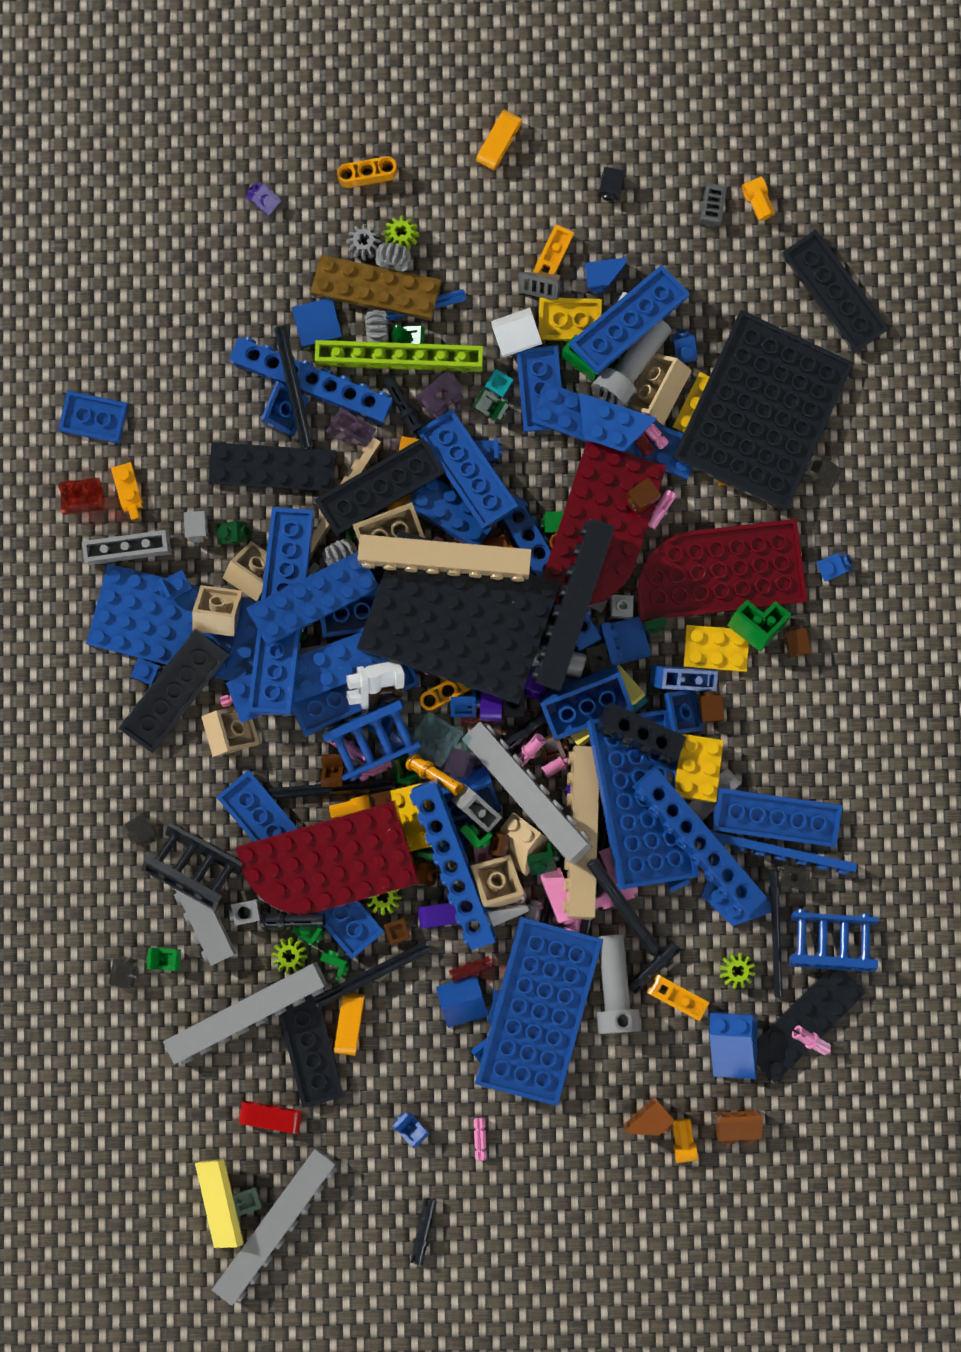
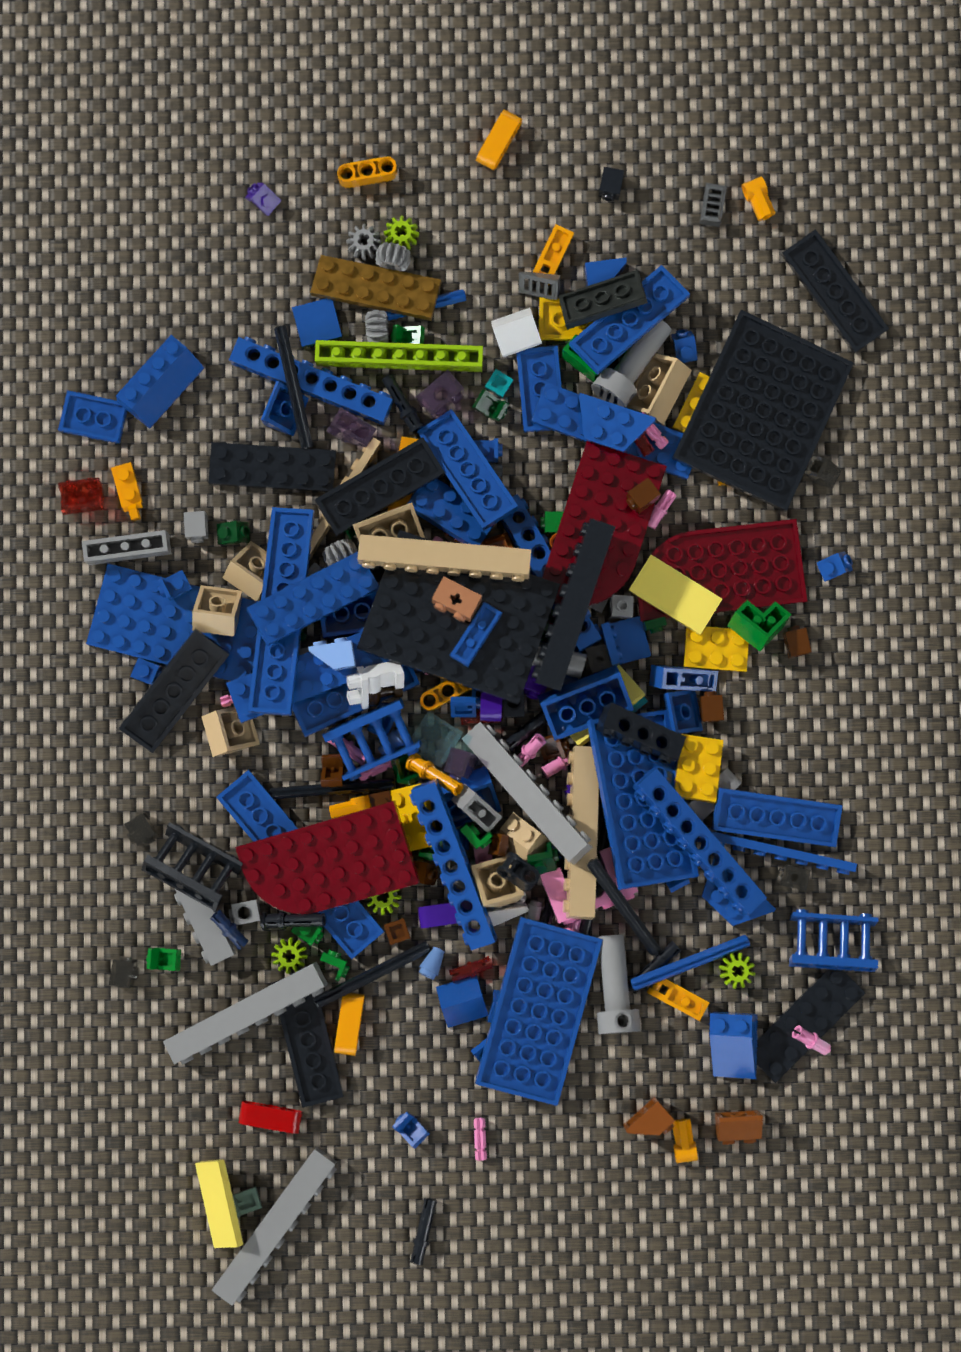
black bar [768,869,783,997] -> none
none -> blue slope [116,335,204,429]
none -> dark blue pin [210,910,249,950]
none -> light blue slope [308,637,356,671]
none -> medium blue cone [419,946,445,980]
none -> nougat brick [432,577,482,622]
none -> blue tile [450,602,502,667]
none -> black piece [496,852,540,891]
none -> pearl dark grey tile [558,270,648,330]
none -> light yellow tile [628,555,722,635]
none -> blue axle [631,935,750,991]

